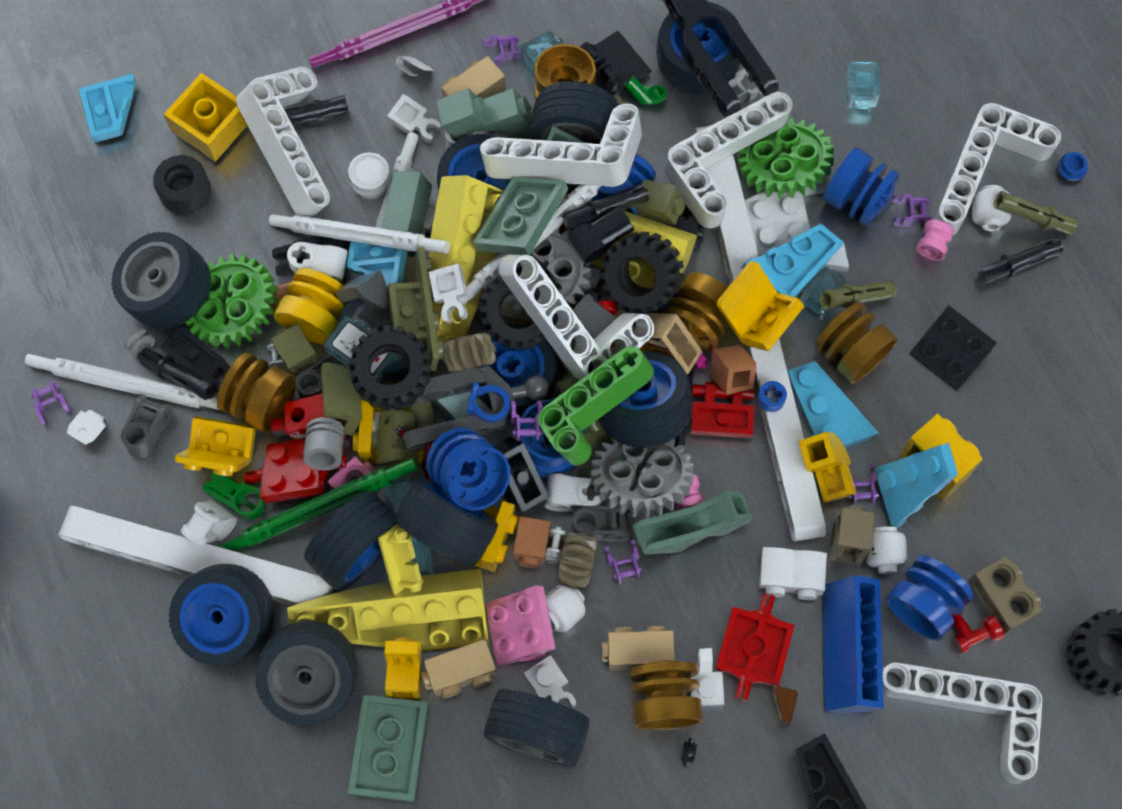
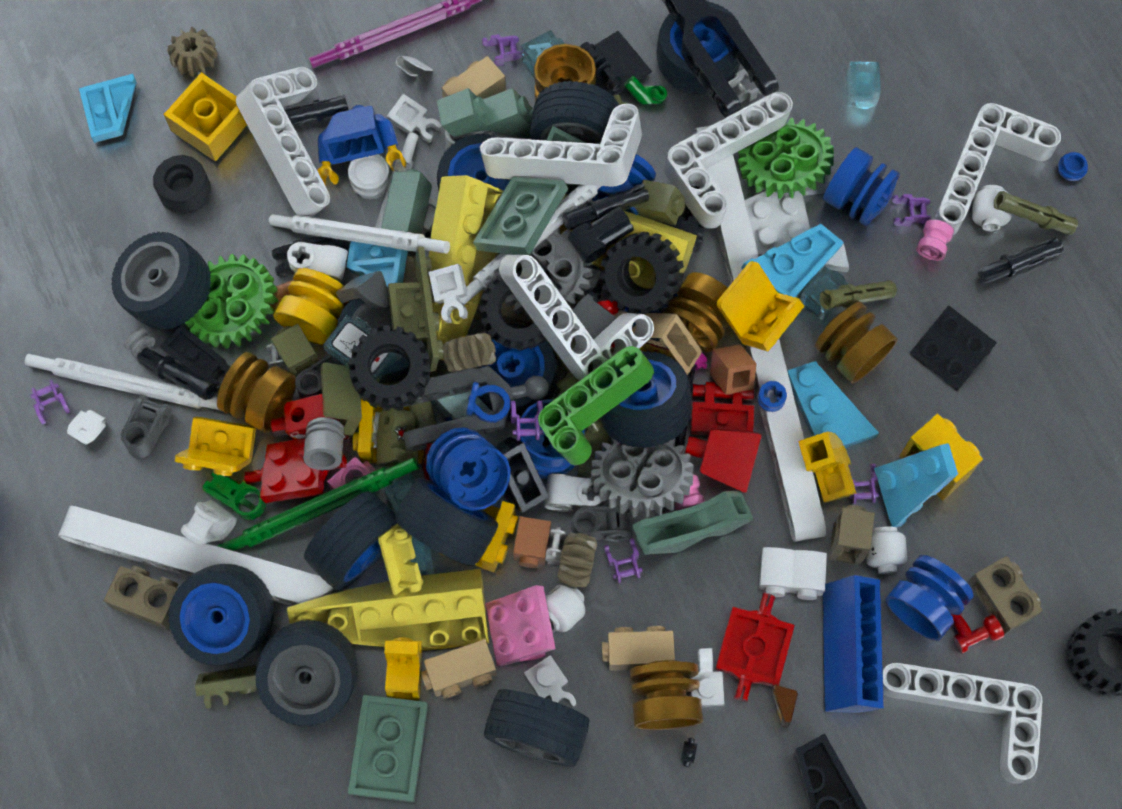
none -> dark tan brick [103,565,179,630]
none -> dark tan gear [167,27,218,77]
none -> olive plate [195,665,257,709]
none -> blue torso [317,105,406,186]
none -> red torso [684,428,762,493]

